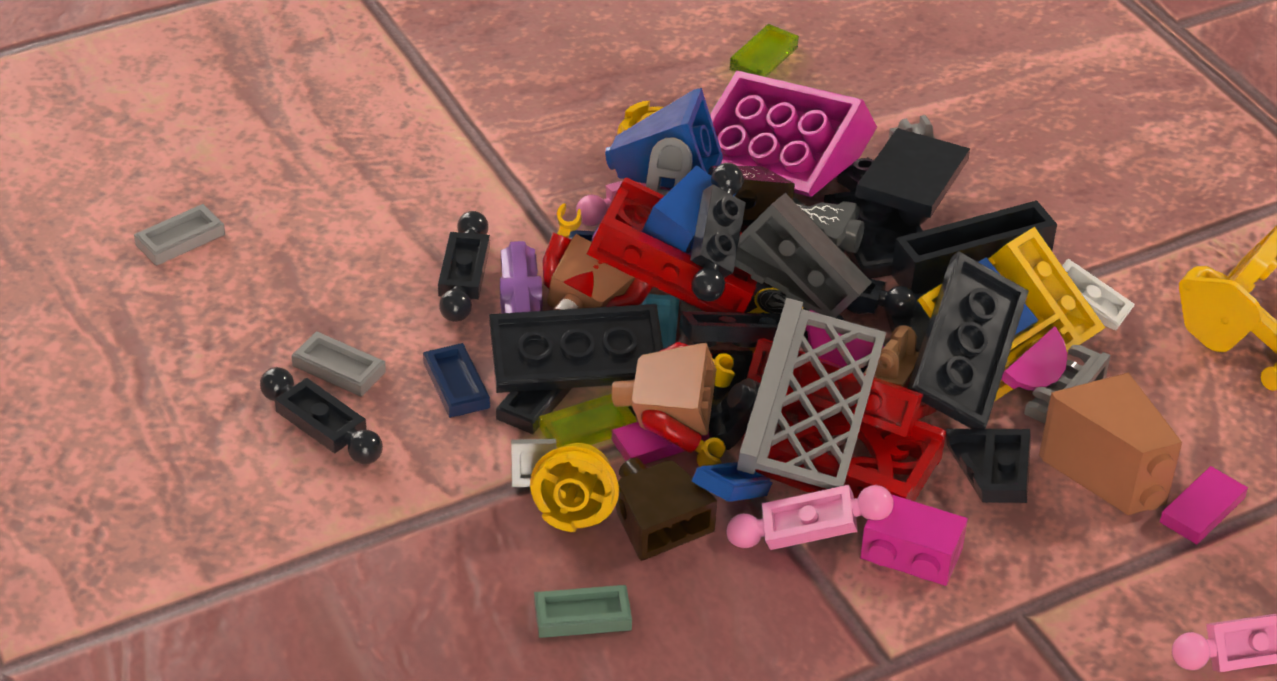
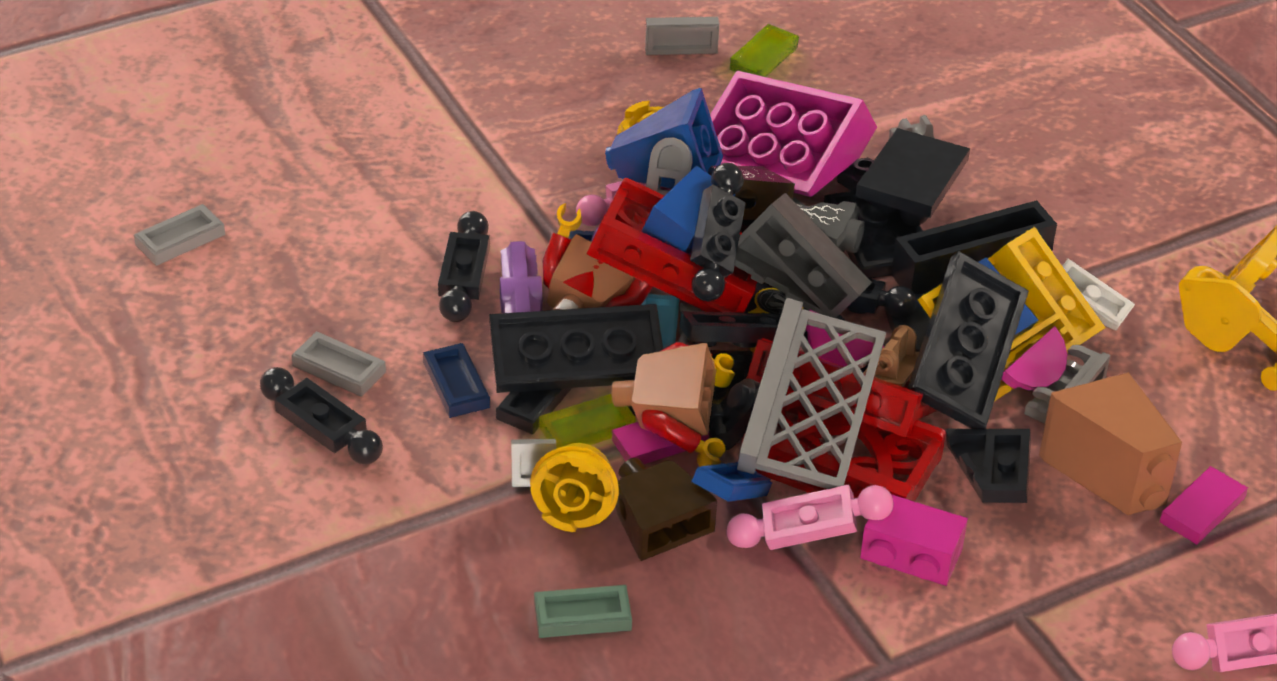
none -> light grey tile [645,17,719,55]

